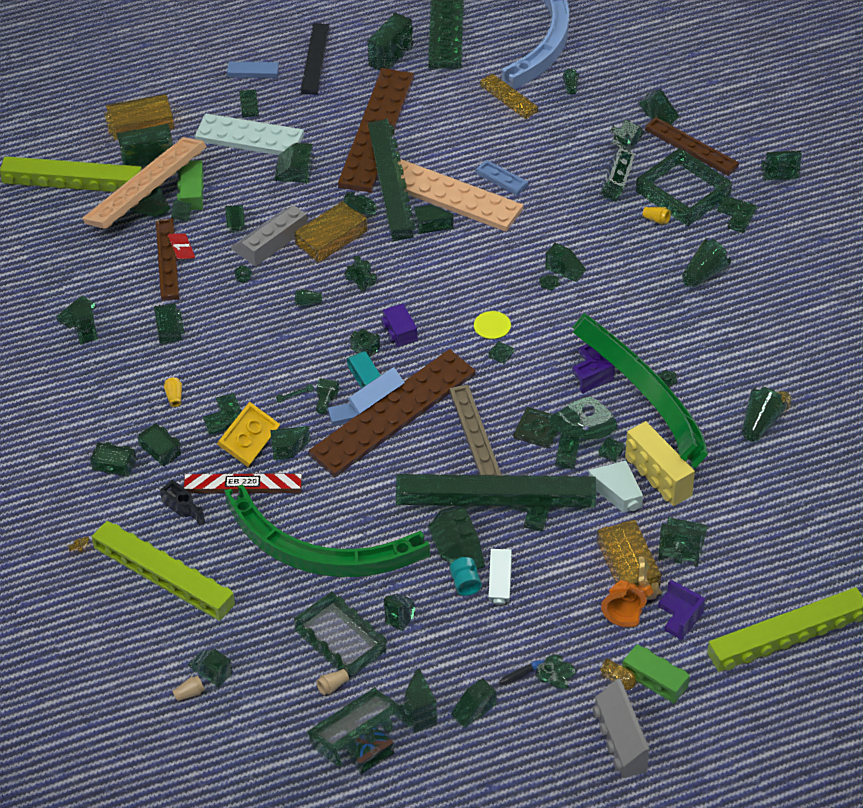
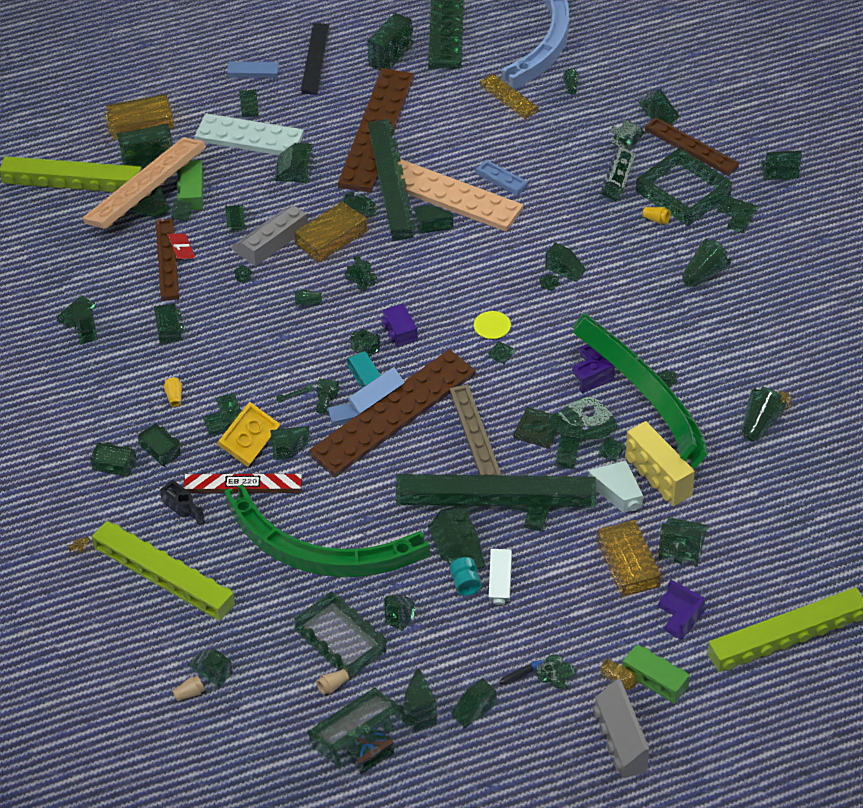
orange helmet [601,556,662,627] -> none

